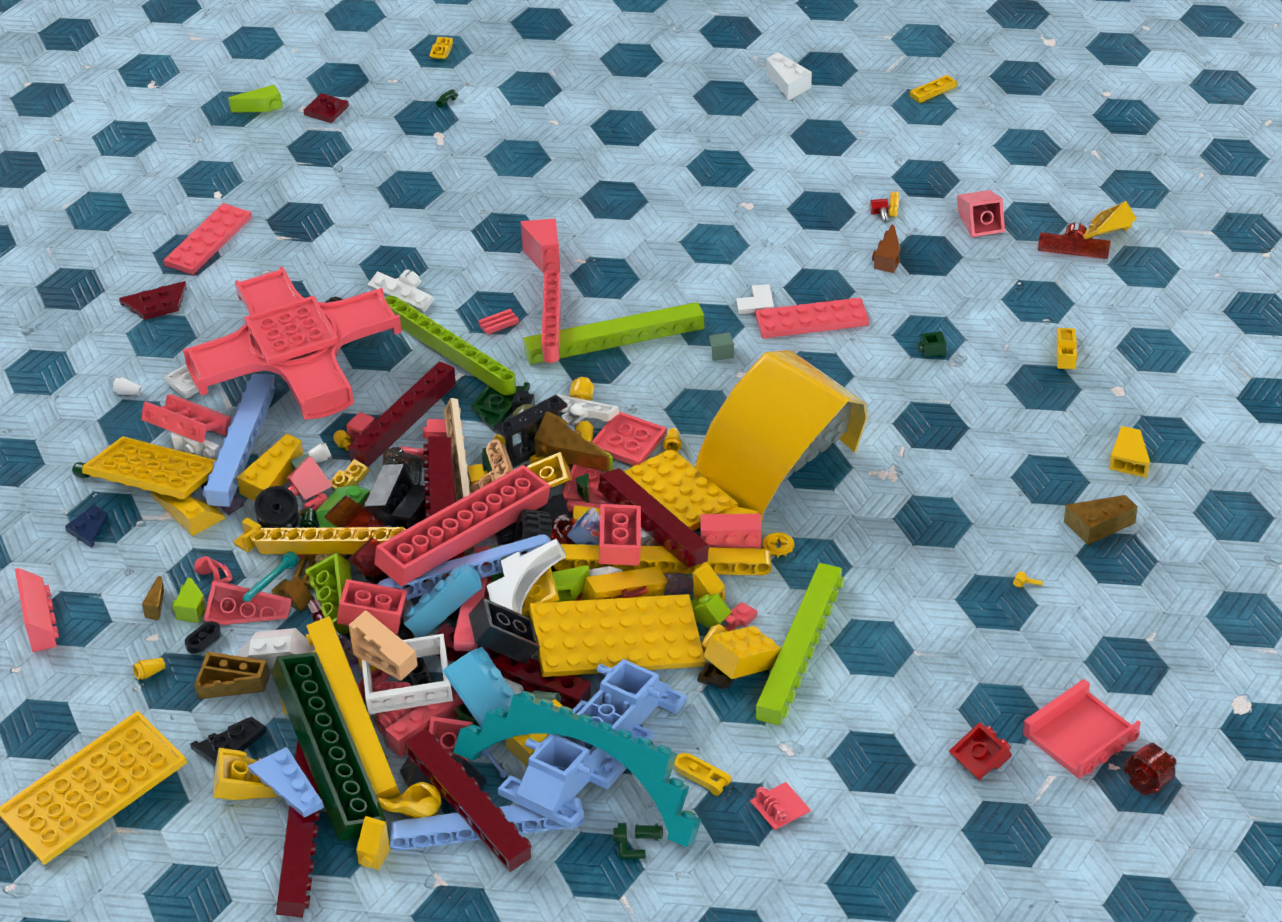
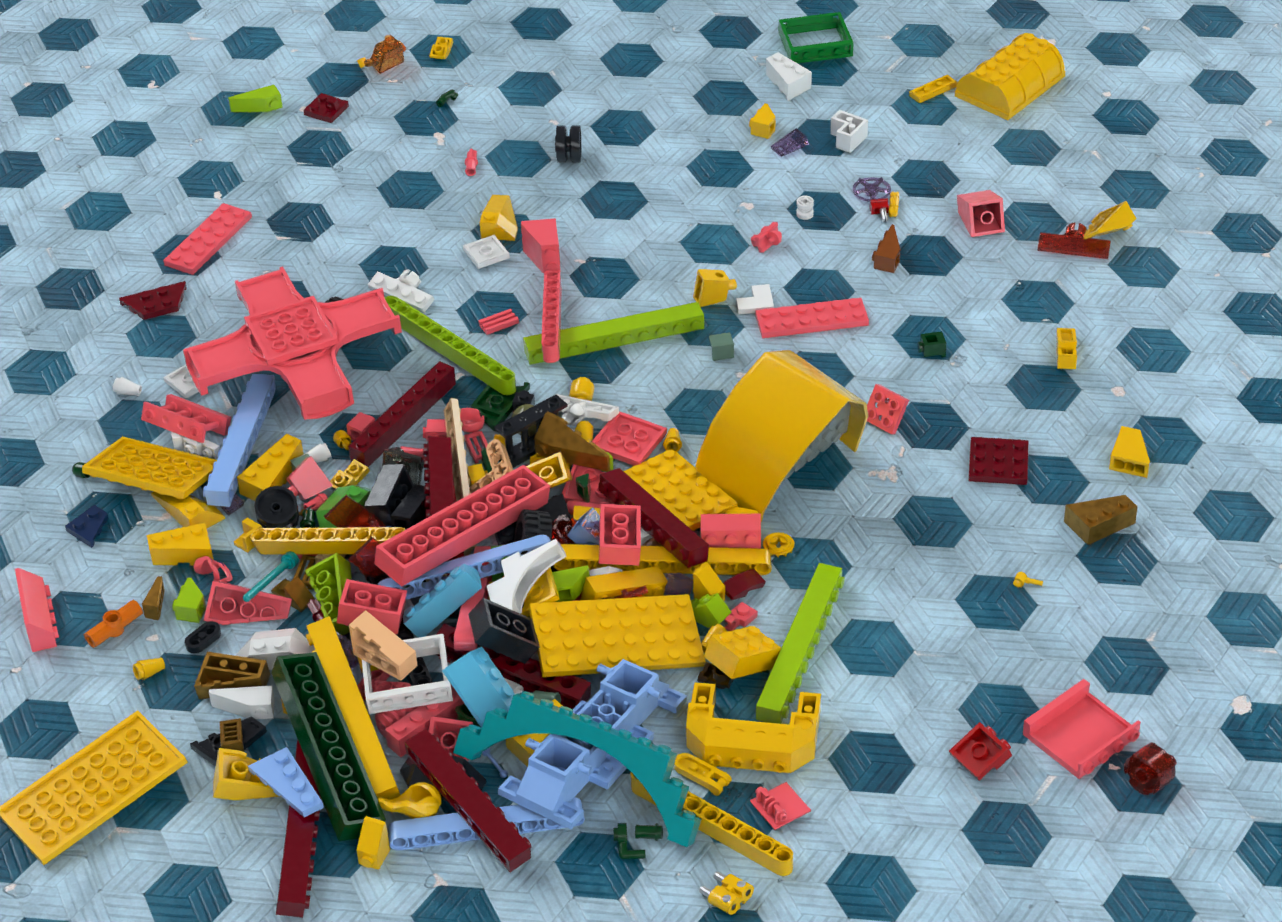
none -> orange piece [84,599,143,648]
none -> yellow wedge [146,523,213,566]
none -> white slope [209,686,275,719]
none -> pearl gold slope [220,718,244,752]
none -> clear orange torso [357,35,406,74]
none -> coral hair [460,408,484,433]
none -> white plate [463,235,510,269]
none -> coral tile [464,431,488,464]
none -> coral axle [465,149,478,176]
none -> yellow wedge [480,195,518,241]
none -> black wheel [555,125,582,163]
none -> yellow beam [630,772,793,876]
none -> yellow wedge [686,682,821,773]
none -> yellow torso [693,269,737,307]
none -> yellow piece [699,872,754,915]
none -> dark red slope [723,568,766,600]
none -> yellow slope [749,103,776,139]
none -> coral hips [751,222,782,253]
none -> clear purple slope [771,128,808,157]
none -> green window [778,12,854,64]
none -> white wheel [796,196,814,220]
none -> white brick [831,110,868,153]
none -> clear purple wheel [853,177,891,202]
none -> coral plate [867,384,909,434]
none -> yellow container [955,33,1065,120]
none -> dark red plate [969,437,1029,485]

